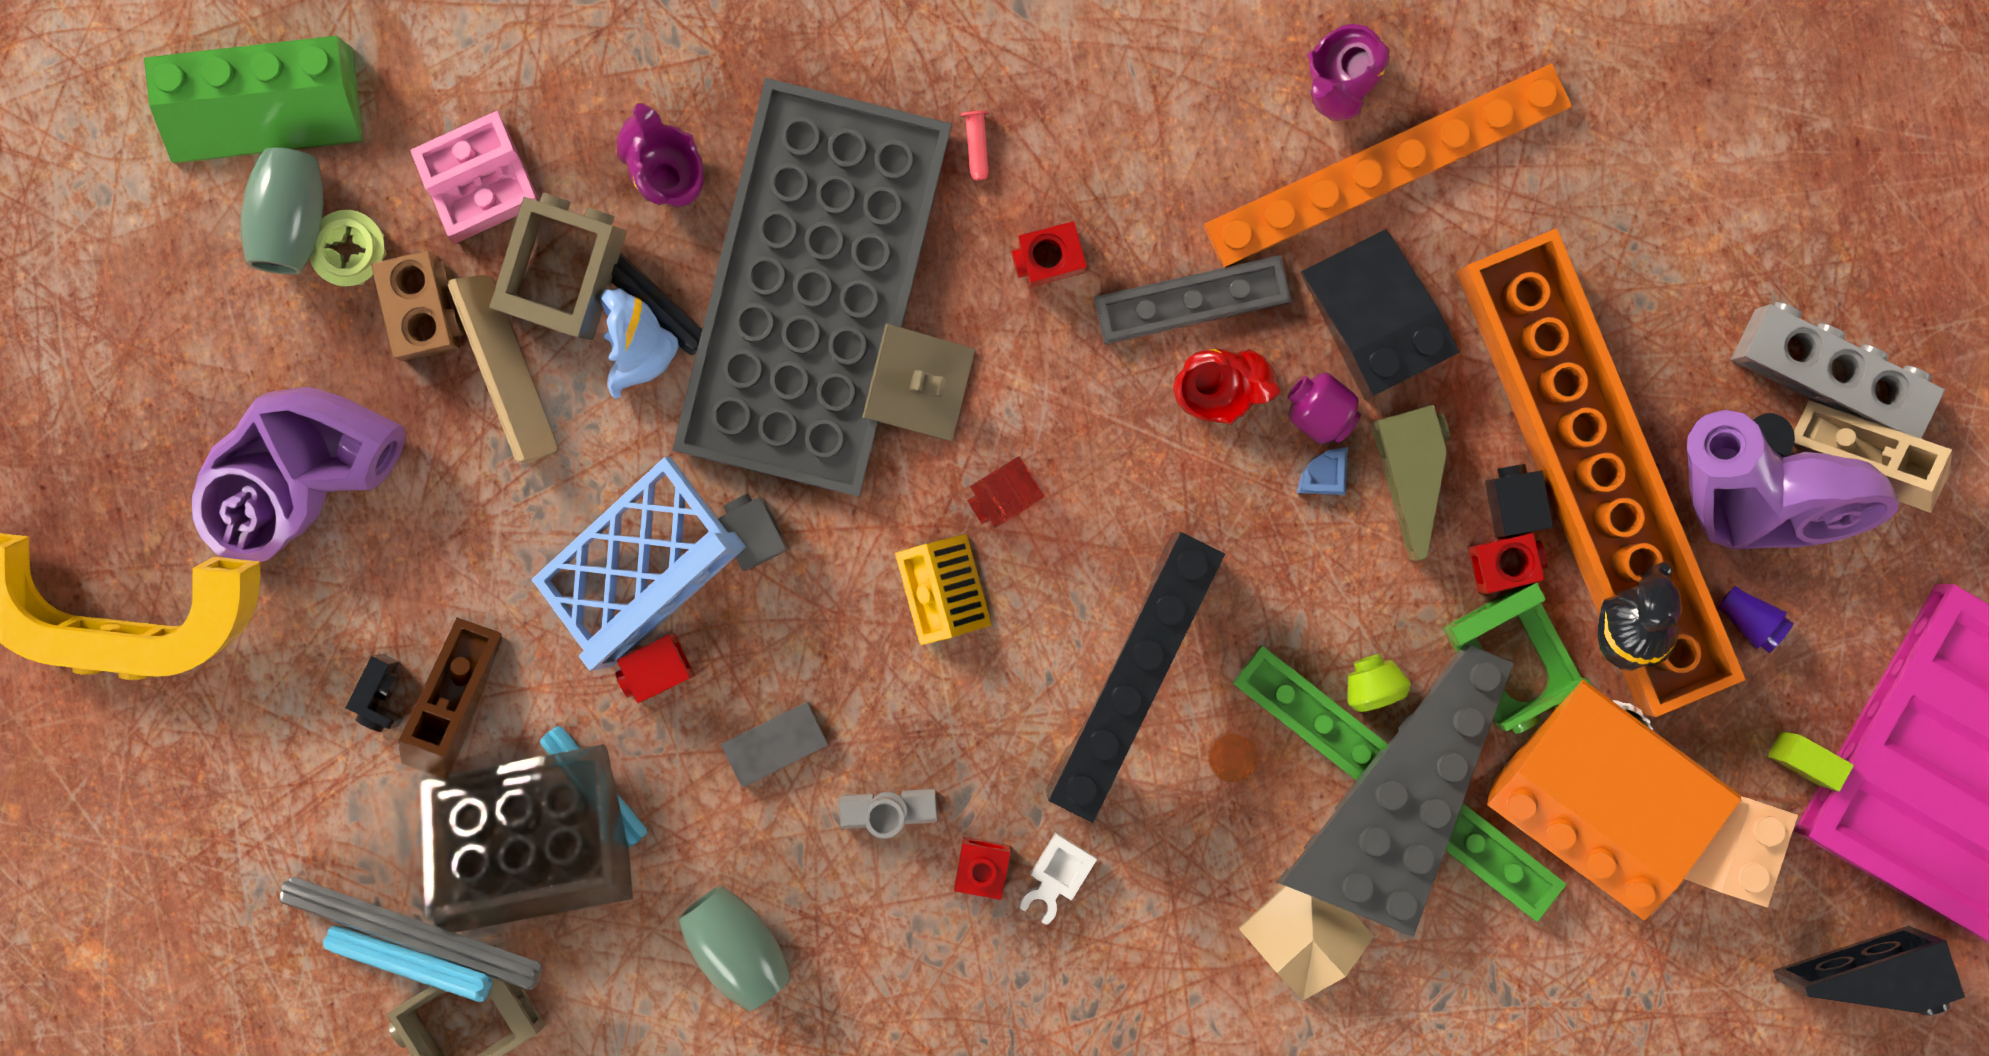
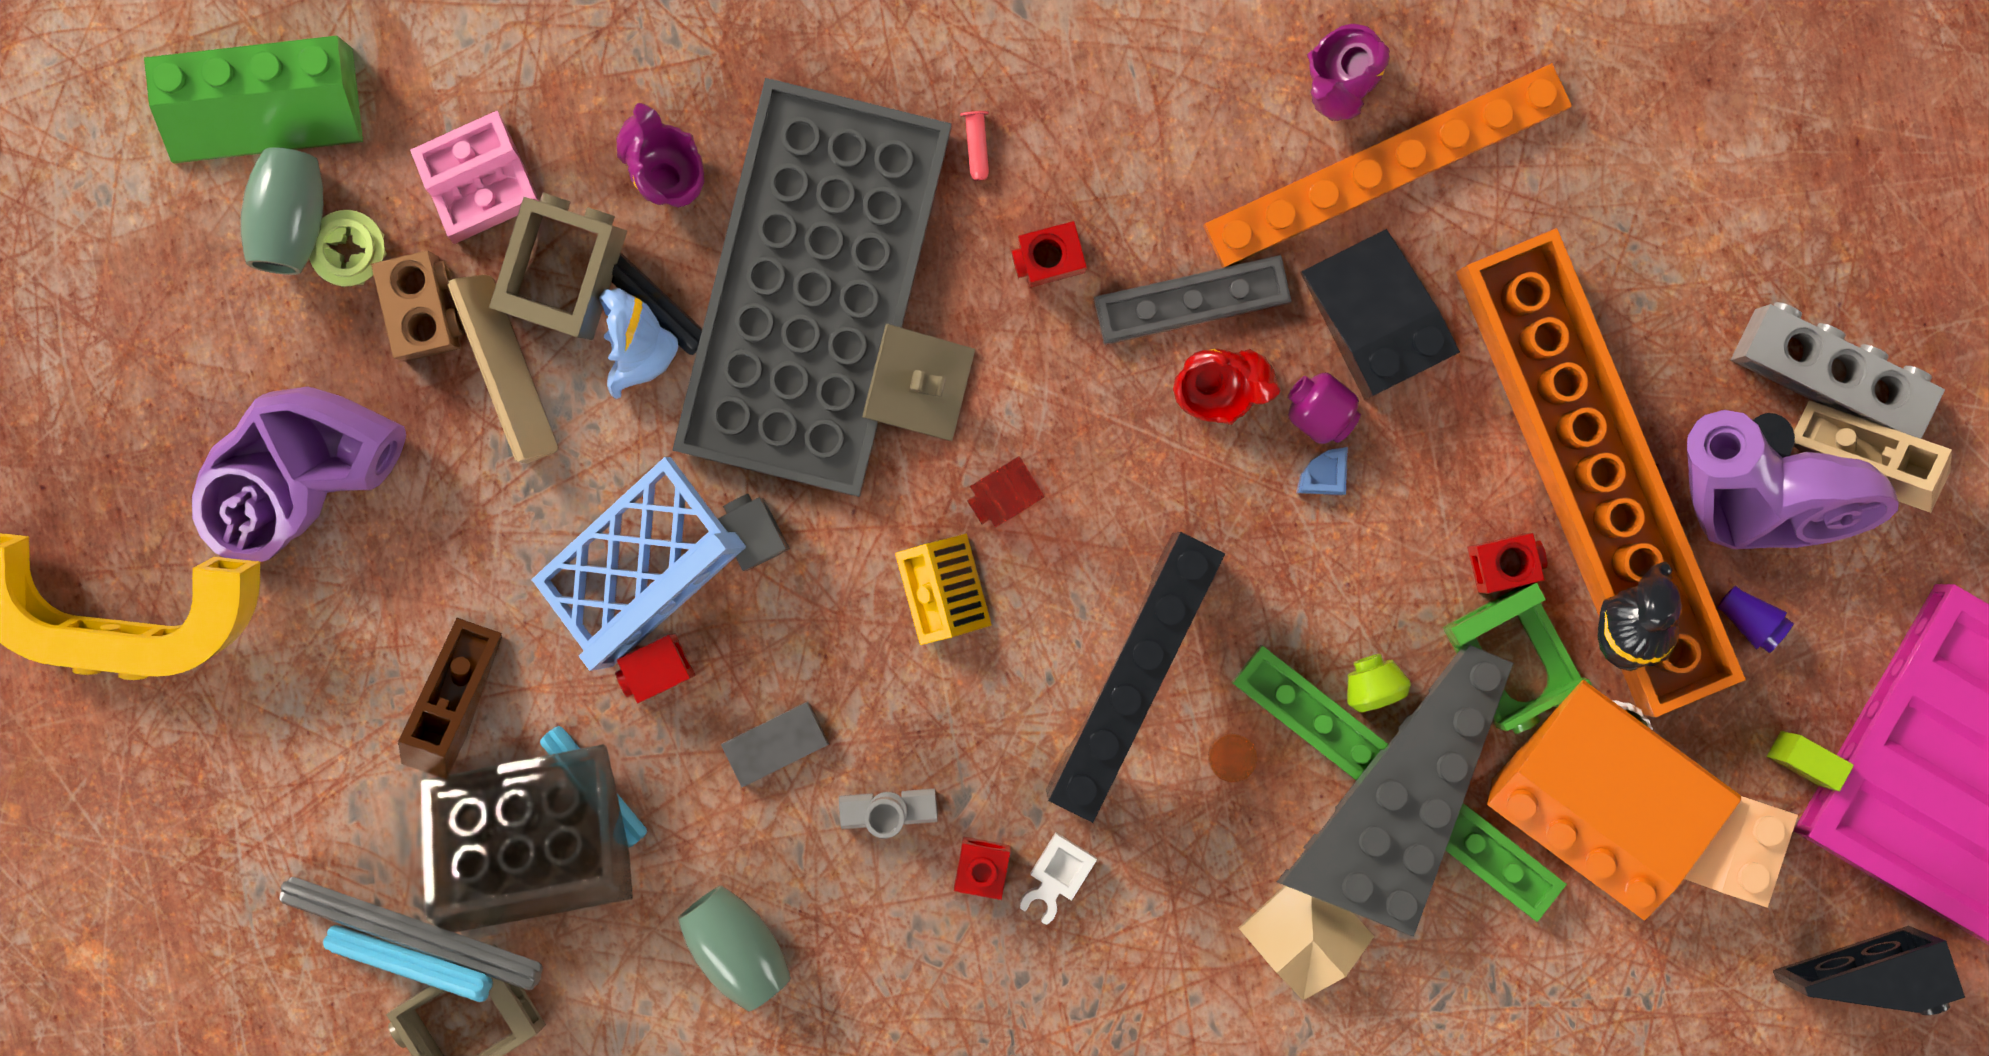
black bracket [345,653,403,732] -> none
olive slope [1370,405,1450,561] -> none
black brick [1485,463,1553,537] -> none

